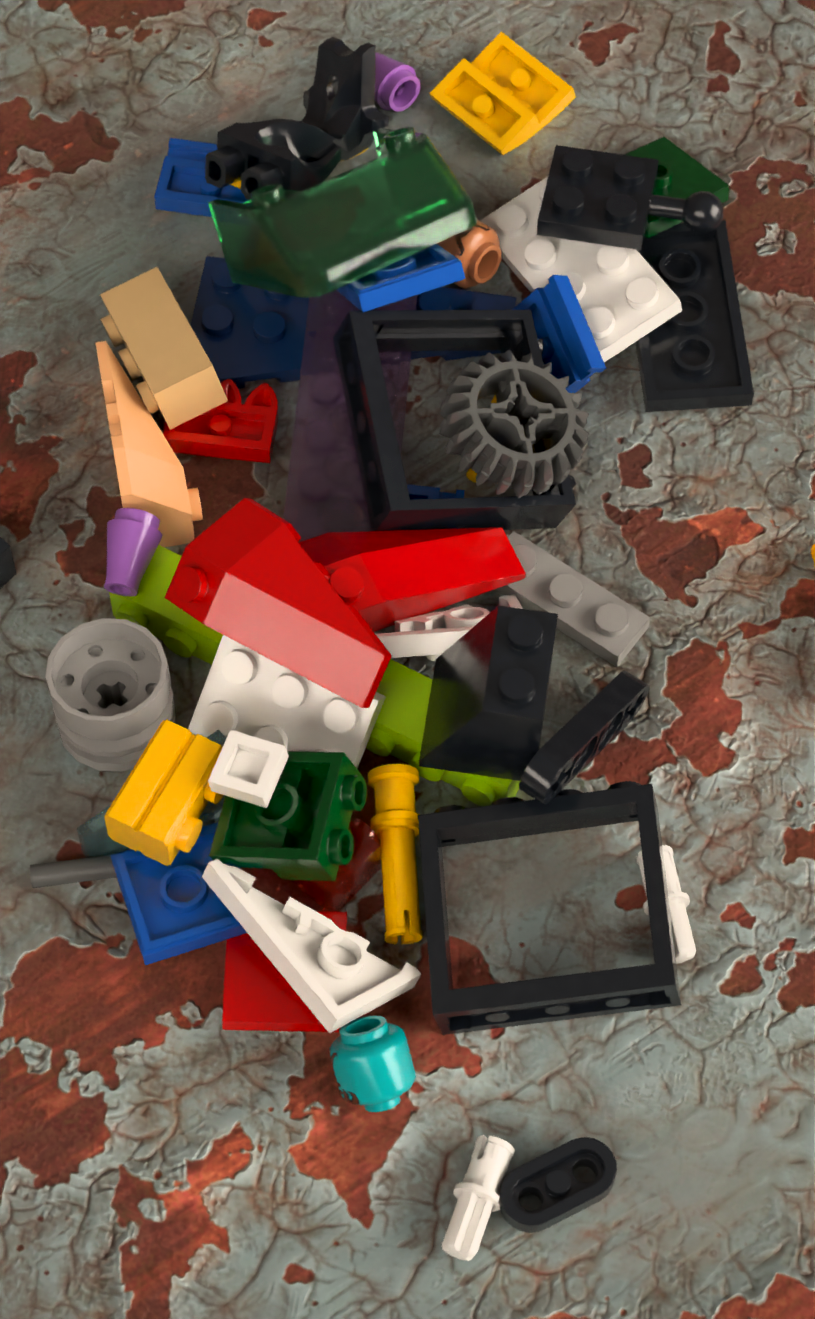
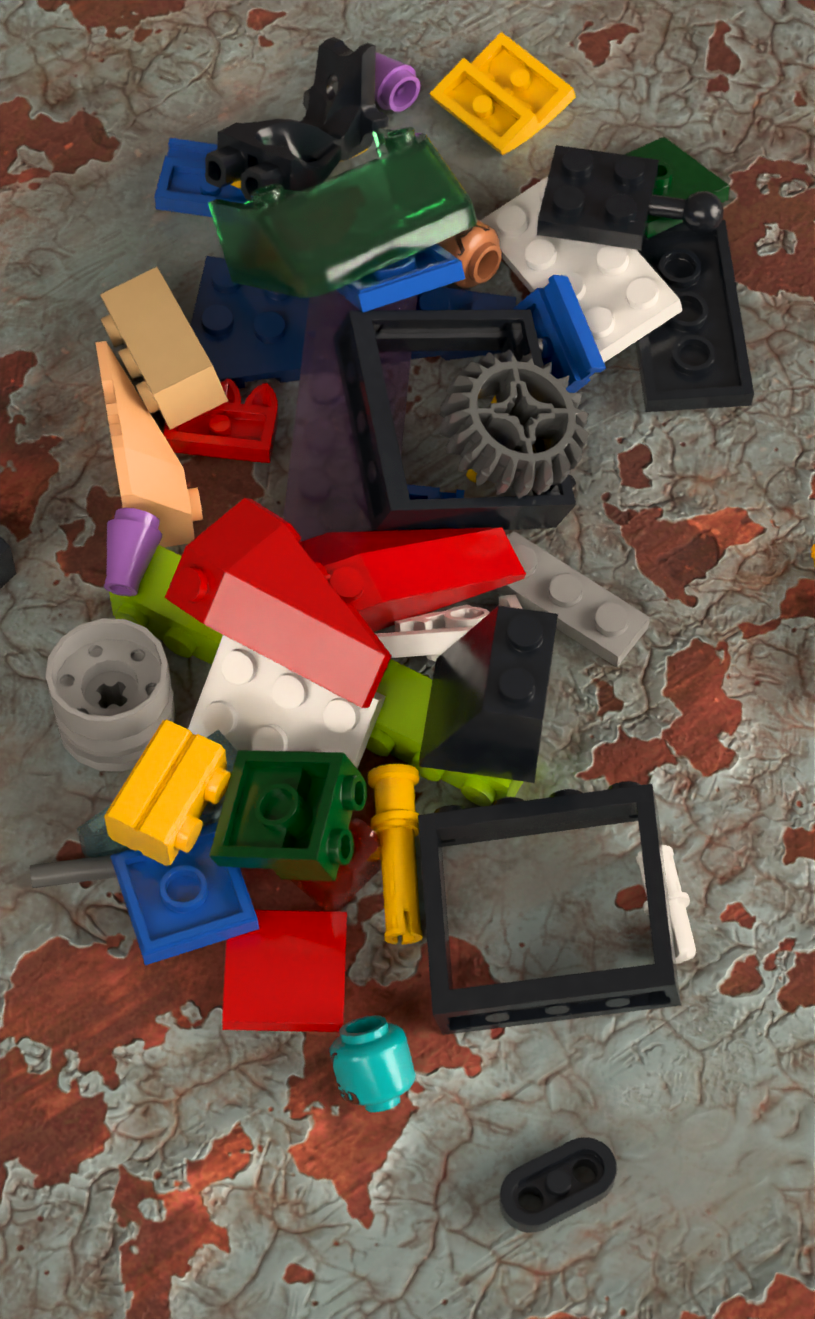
white wing [202,859,422,1034] -> none
white plate [208,730,289,808] -> none
white axle [442,1135,515,1261] -> none
black beam [519,670,650,805] -> none

